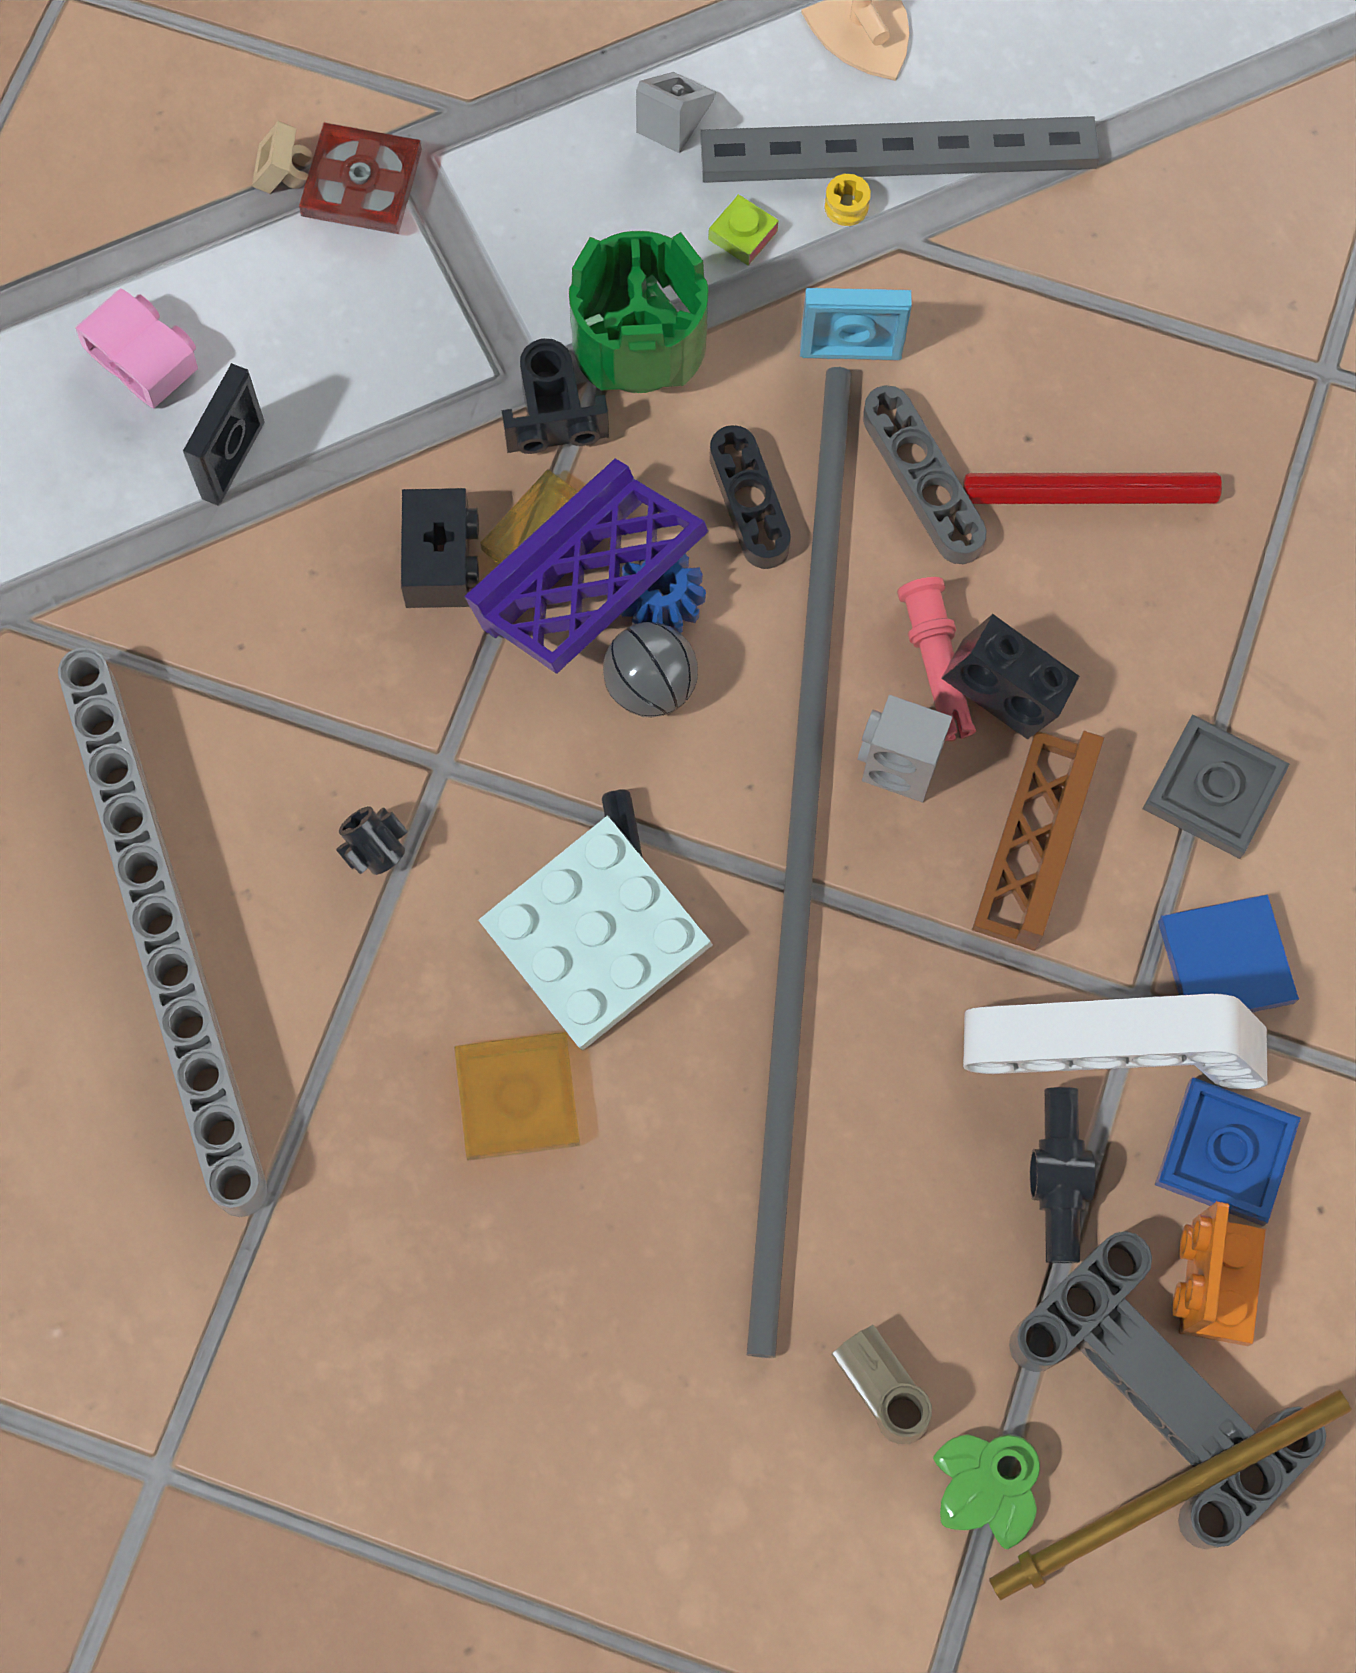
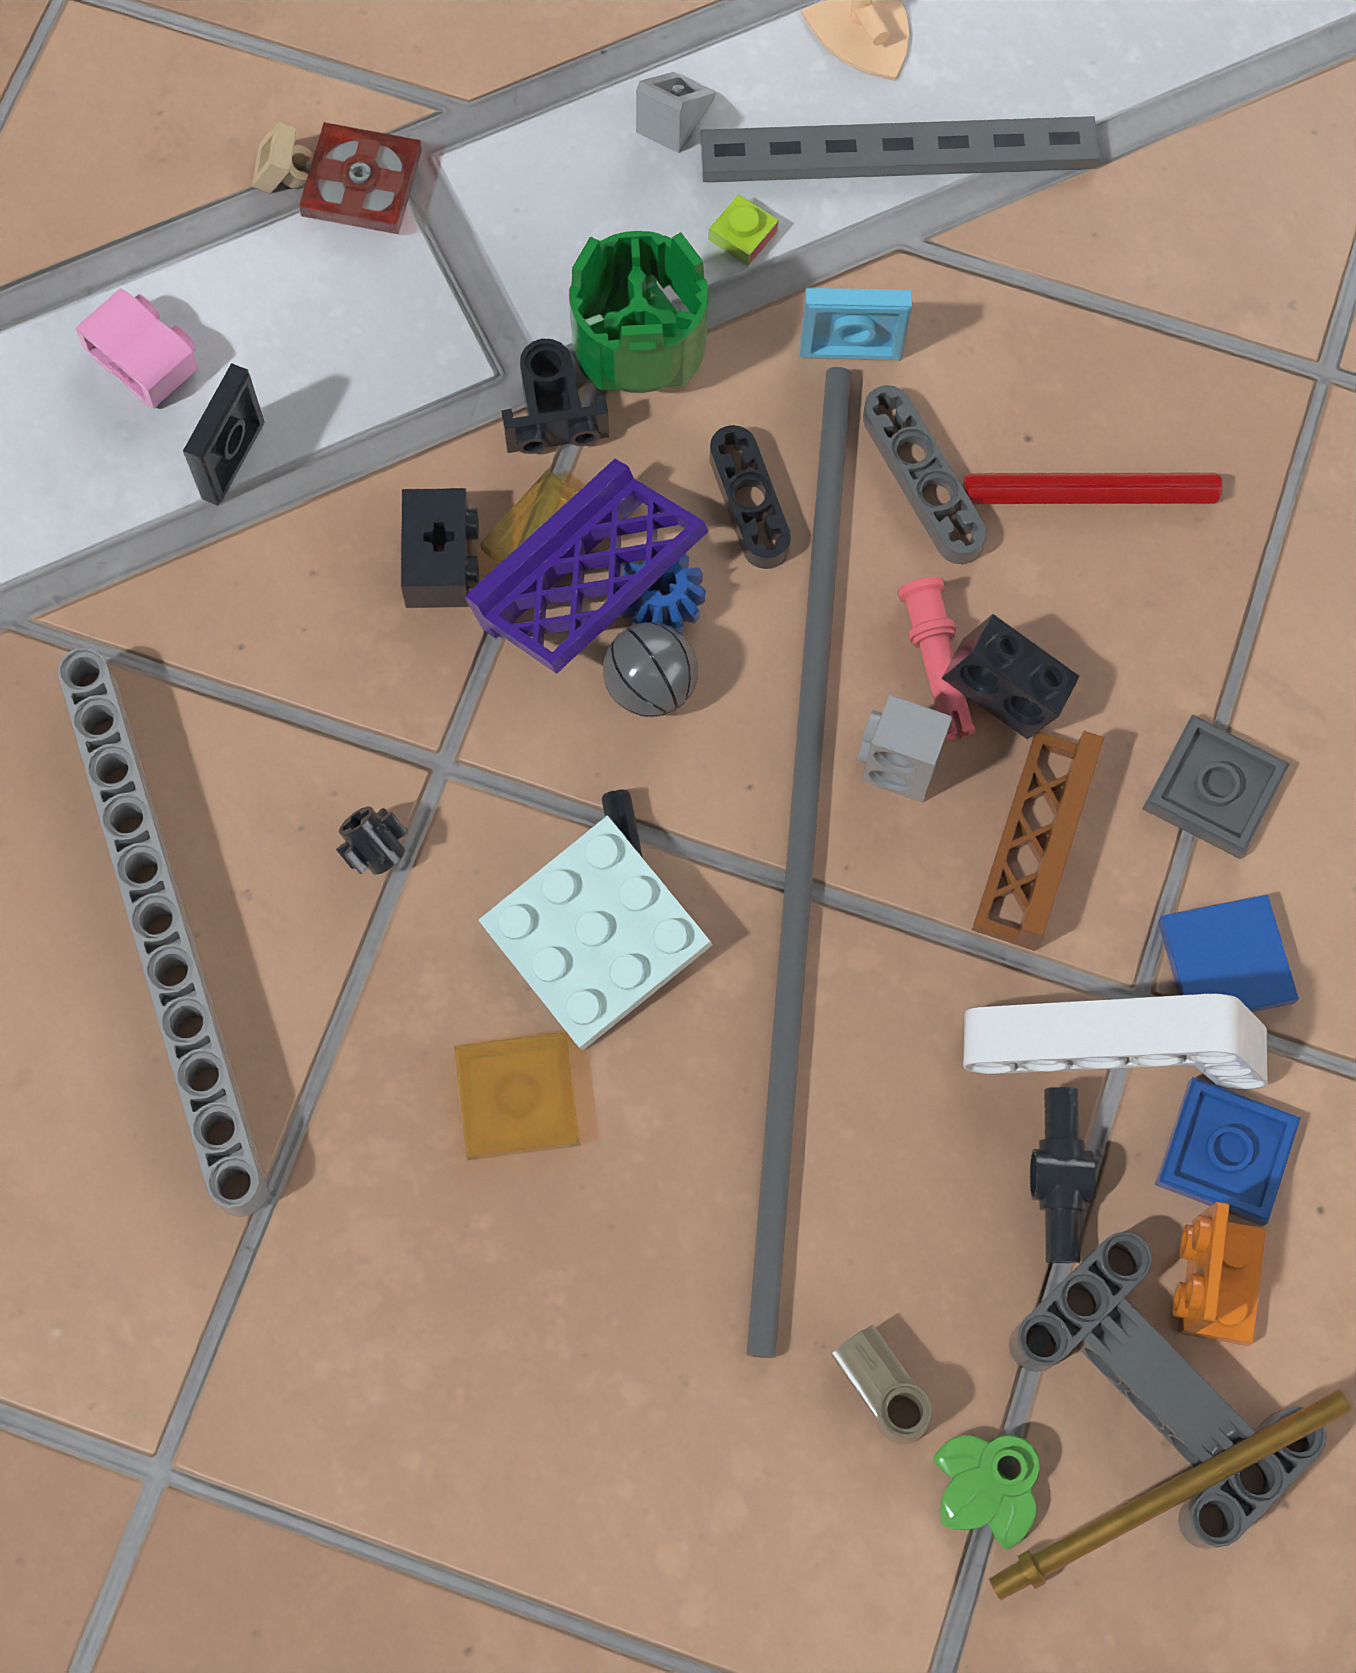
yellow bush [824,174,871,226] -> none

